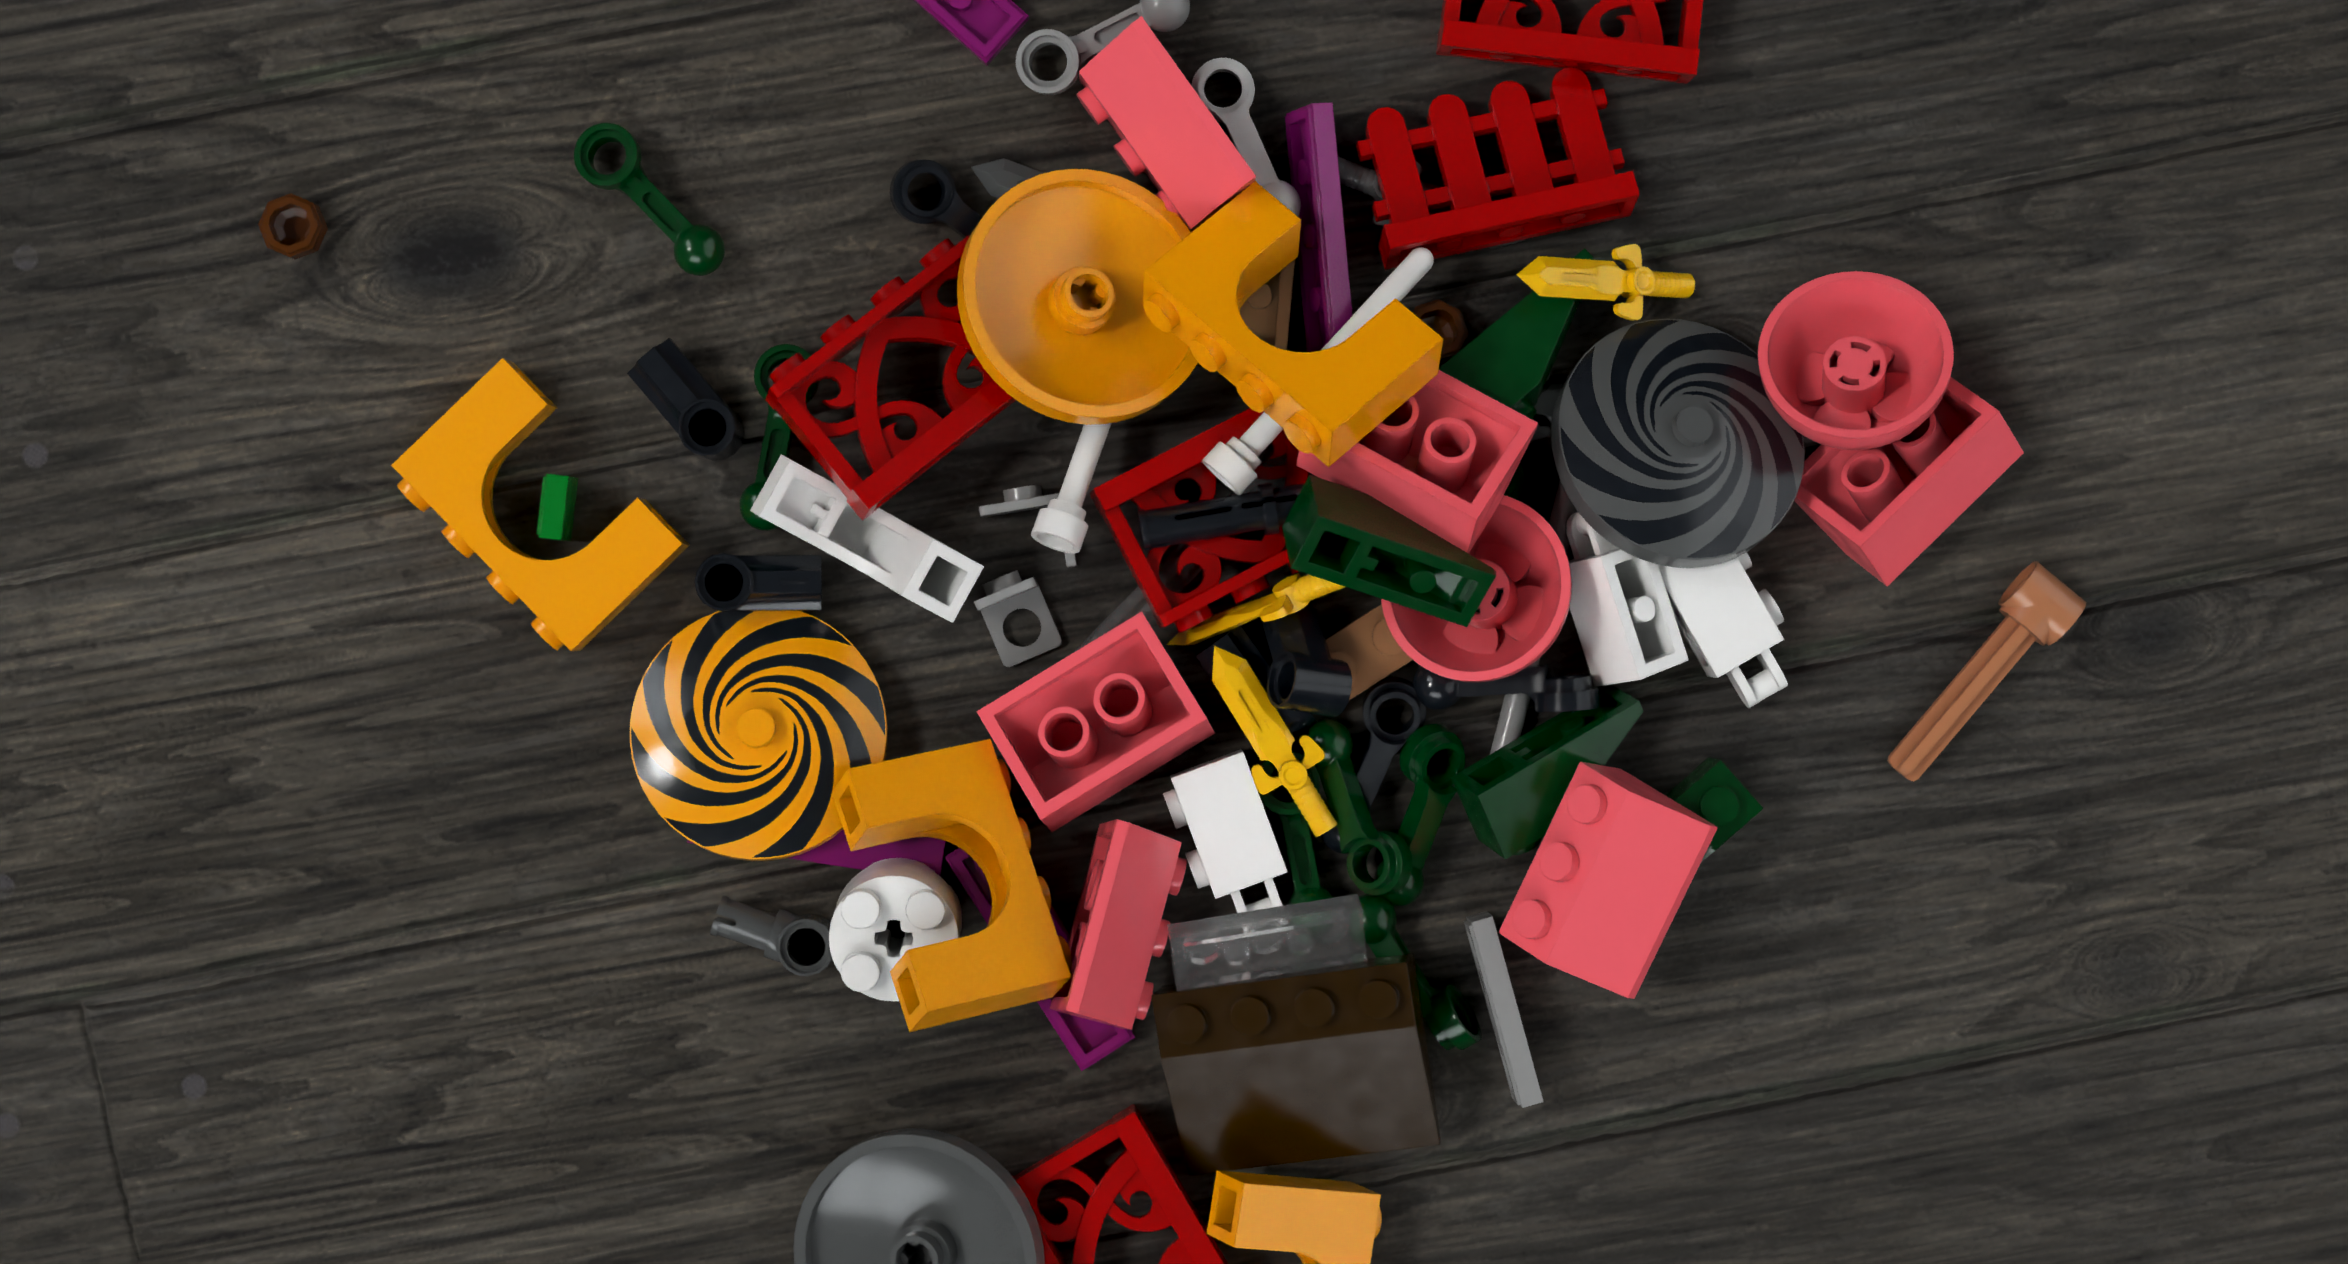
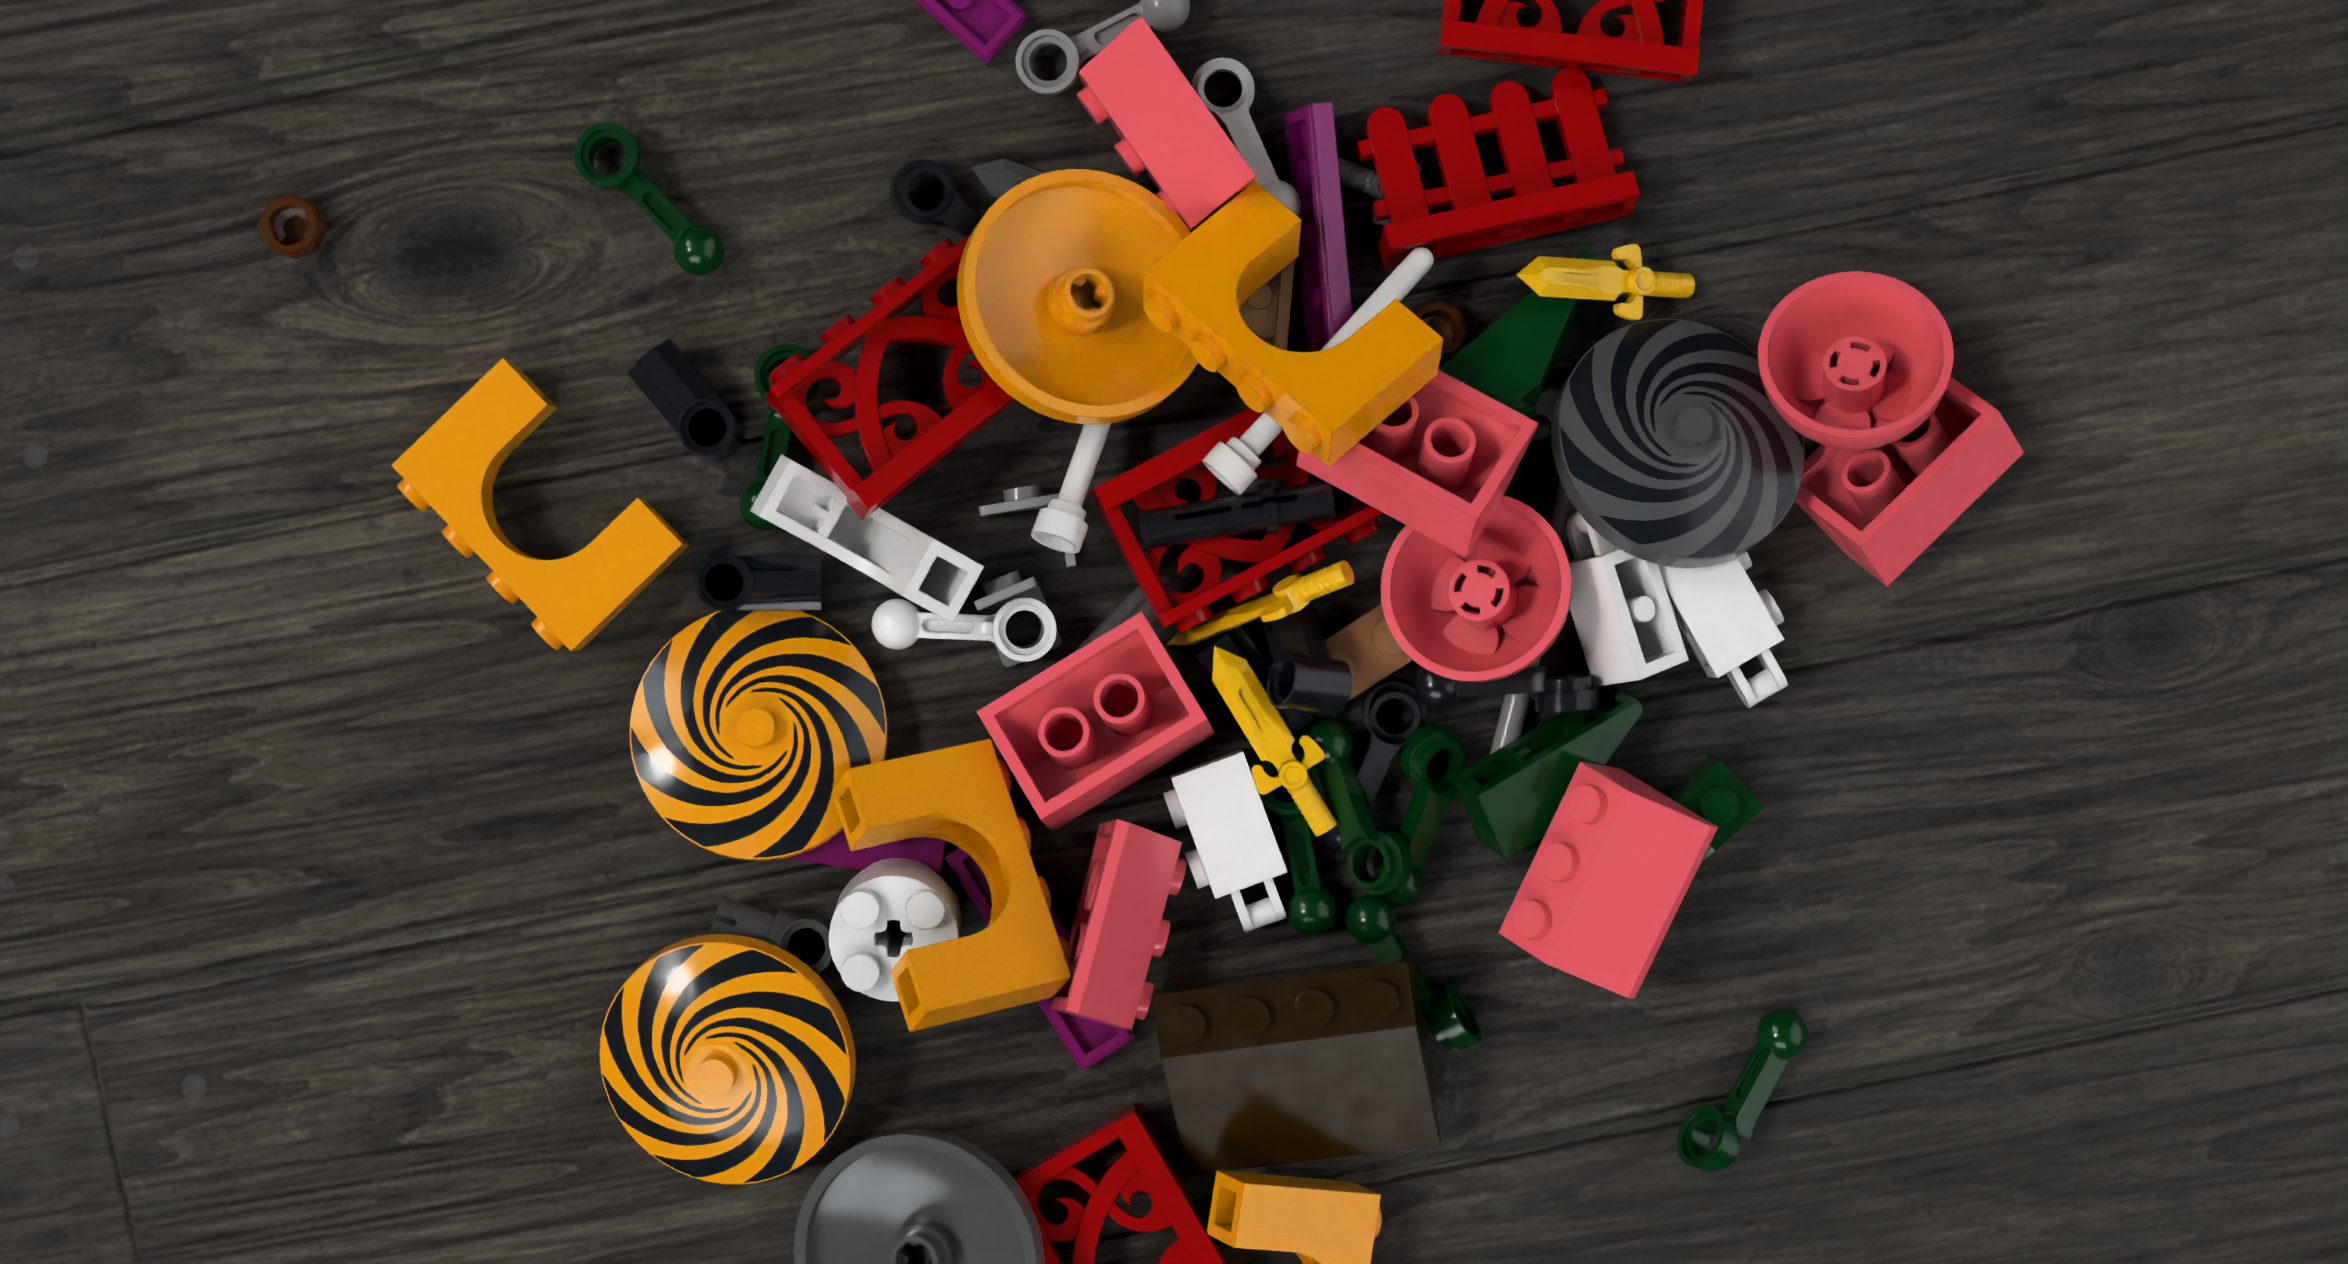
green tile [536,474,578,541] -> none
clear plate [1167,894,1367,991] -> none
dark green slope [1282,474,1496,627] -> none
light grey tile [1463,911,1544,1108] -> none
nougat axle [1887,561,2086,782] -> none
none -> dish [599,934,856,1185]
none -> white piece [871,597,1057,662]
none -> dark green piece [1677,1008,1808,1172]

